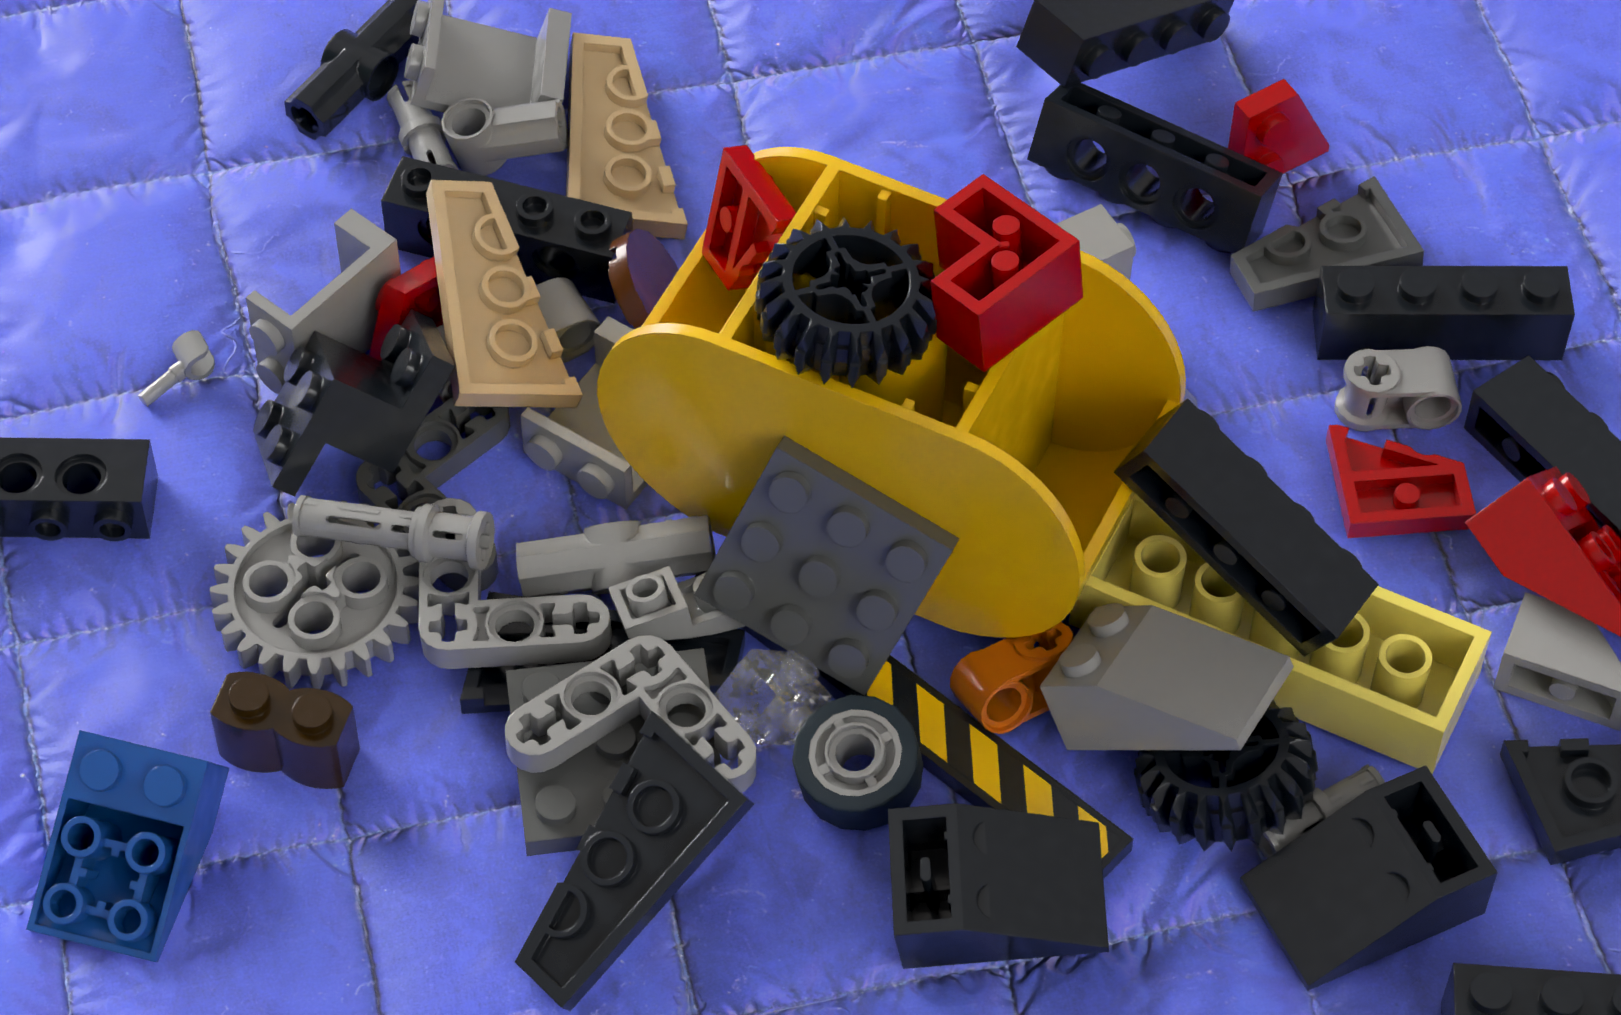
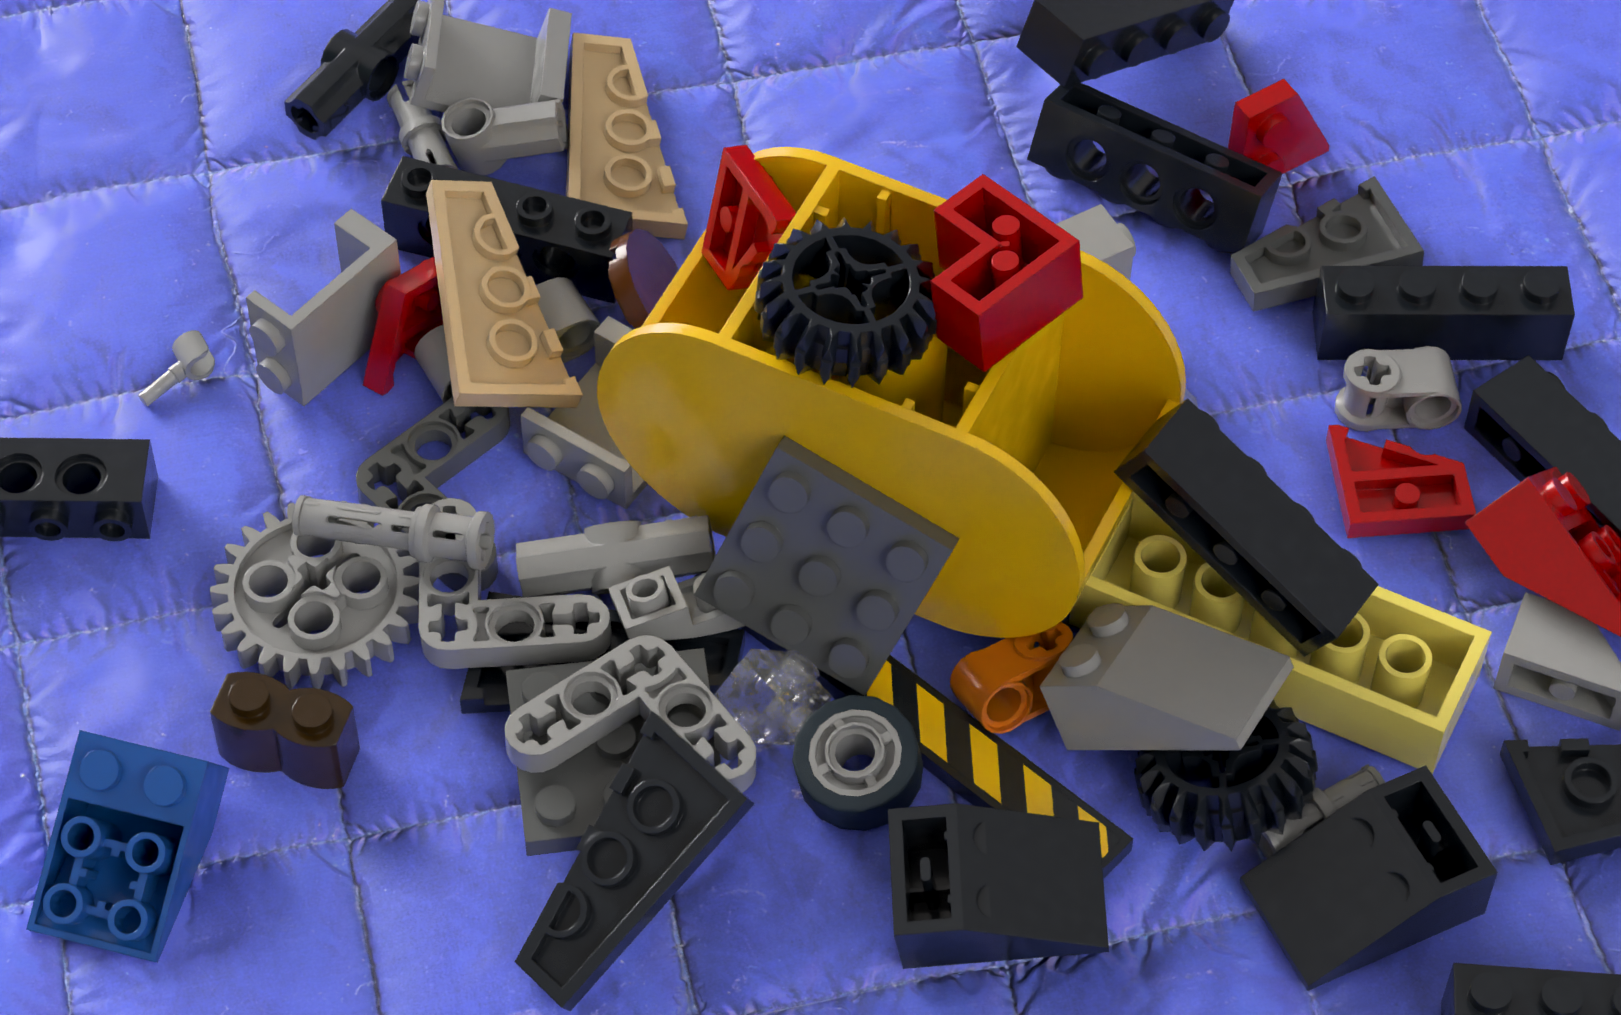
black bracket [253,309,455,497] -> none

